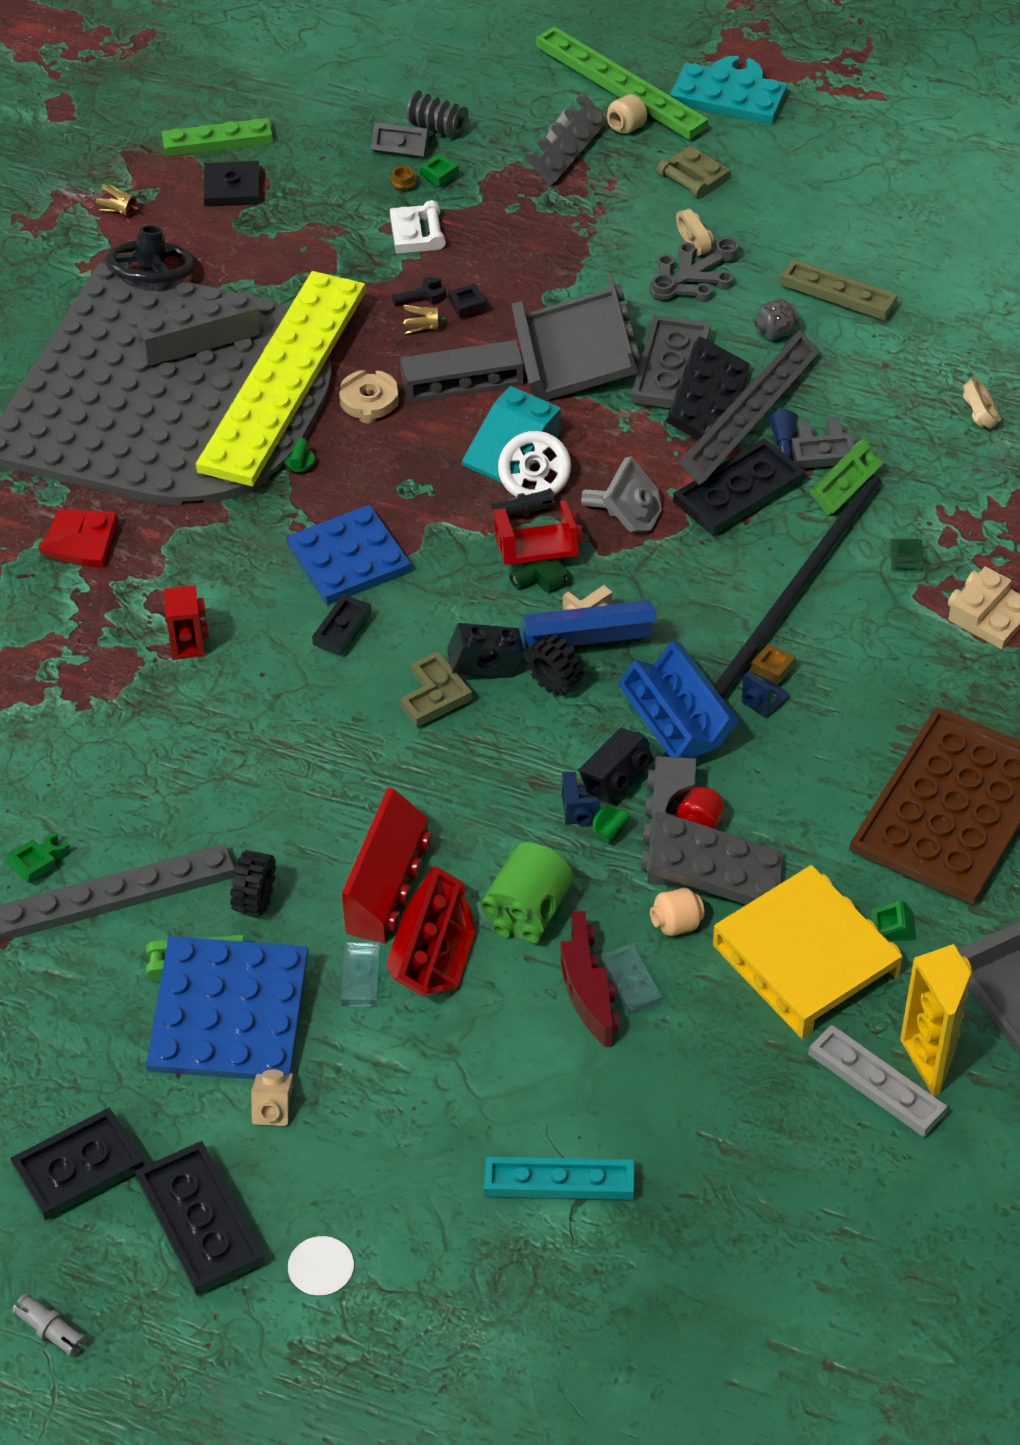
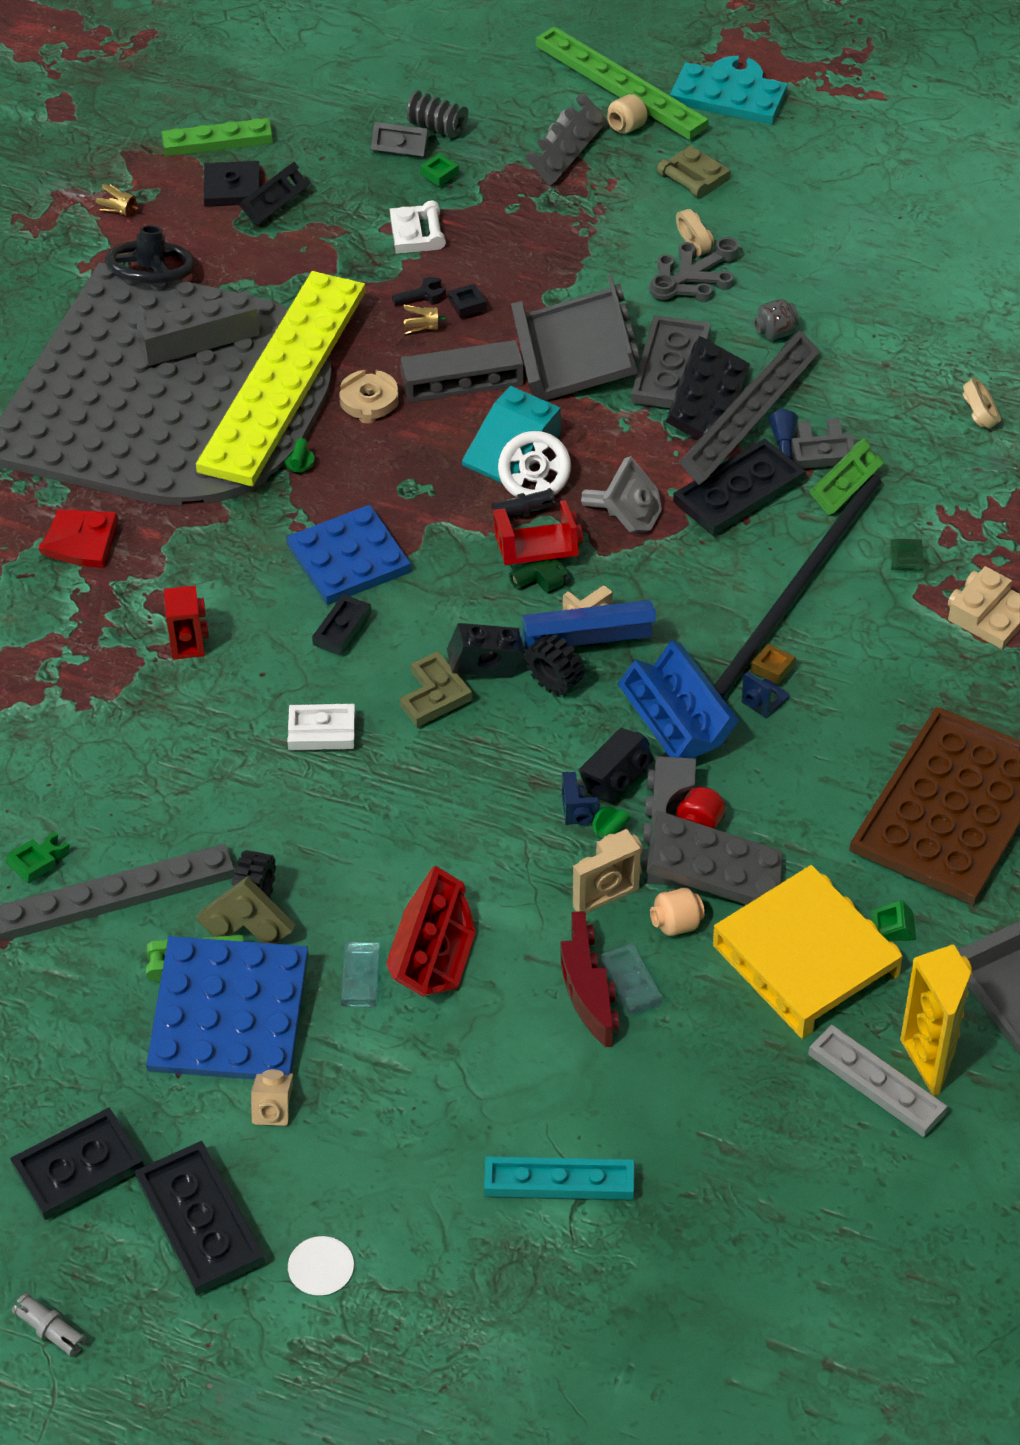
red slope [342,787,433,944] -> none
pearl gold plate [390,165,417,191] -> none
bright green cylinder [480,842,574,943] -> none
olive plate [780,259,898,320] -> none
none -> olive plate [196,876,295,944]
none -> black plate [238,161,312,226]
none -> white plate [287,704,355,750]
none -> tan plate [573,829,643,913]

